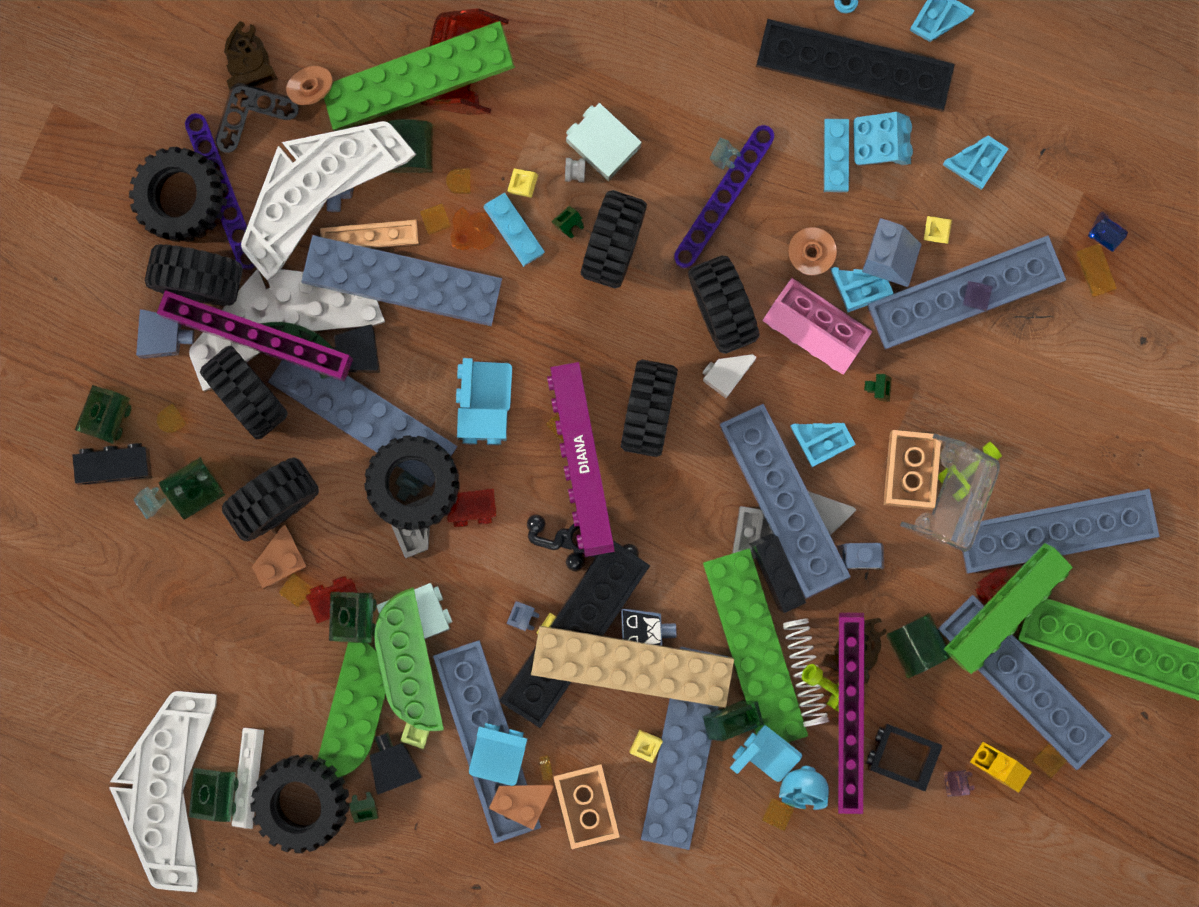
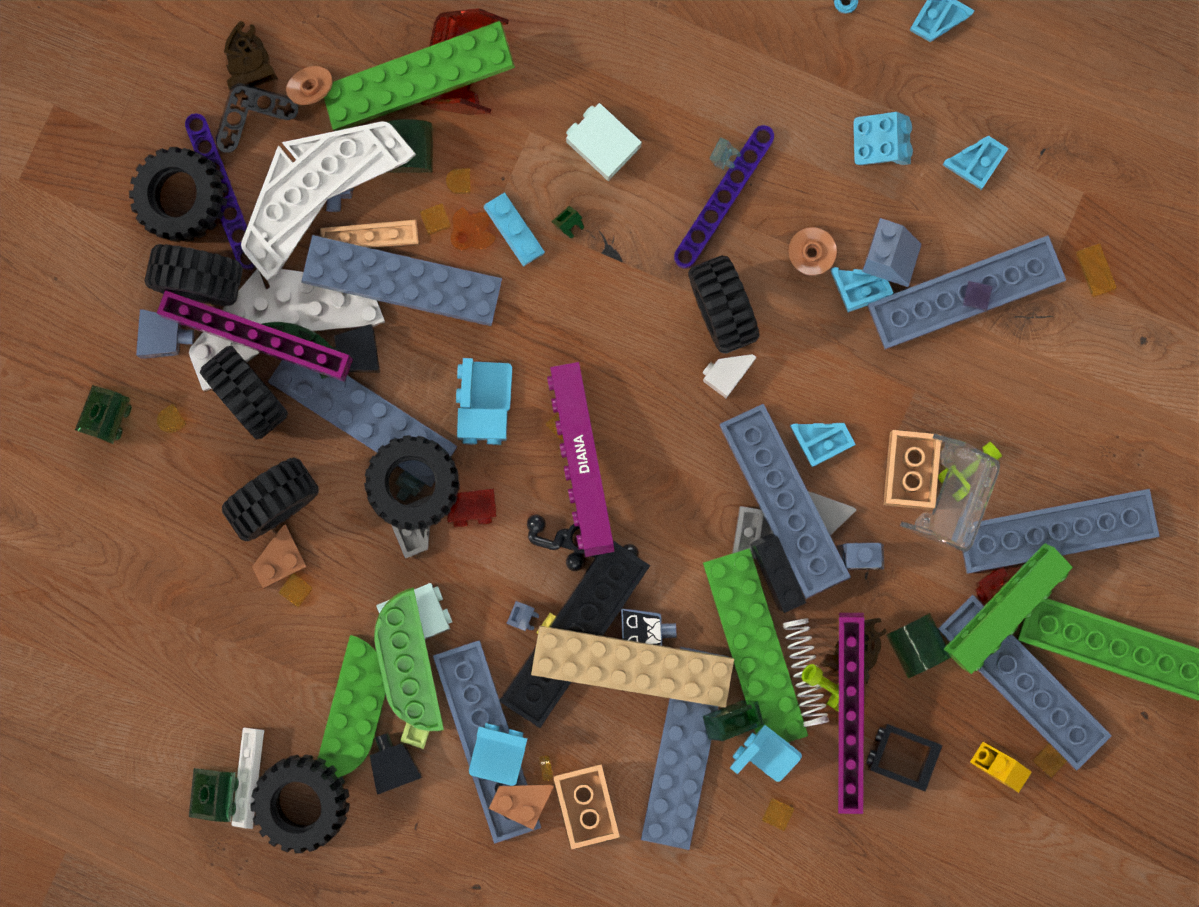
black brick [72,443,152,485] -> none
white wing [109,691,217,892] -> none
clear light blue tile [133,487,166,519] -> none
clear green brick [159,456,226,520] -> none
clear red bracket [306,576,363,624] -> none
clear green brick [329,592,377,643] -> none
dark green tile [349,792,379,823] -> none
light yellow tile [507,168,538,198] -> none
light grey wheel [565,158,585,183] -> none
black tyre [581,190,647,289] -> none
black tyre [621,359,678,457] -> none
light yellow tile [629,730,663,763] -> none
black plate [756,19,955,112] -> none
bright pink slope [763,278,872,375] -> none
medium azure cylinder [779,766,829,810] -> none
medium azure plate [824,119,849,192] -> none
dark green tile [864,374,892,402] -> none
light yellow tile [924,216,952,244] -> none
tile [944,770,975,797] -> none
clear blue tile [1088,212,1128,252] -> none

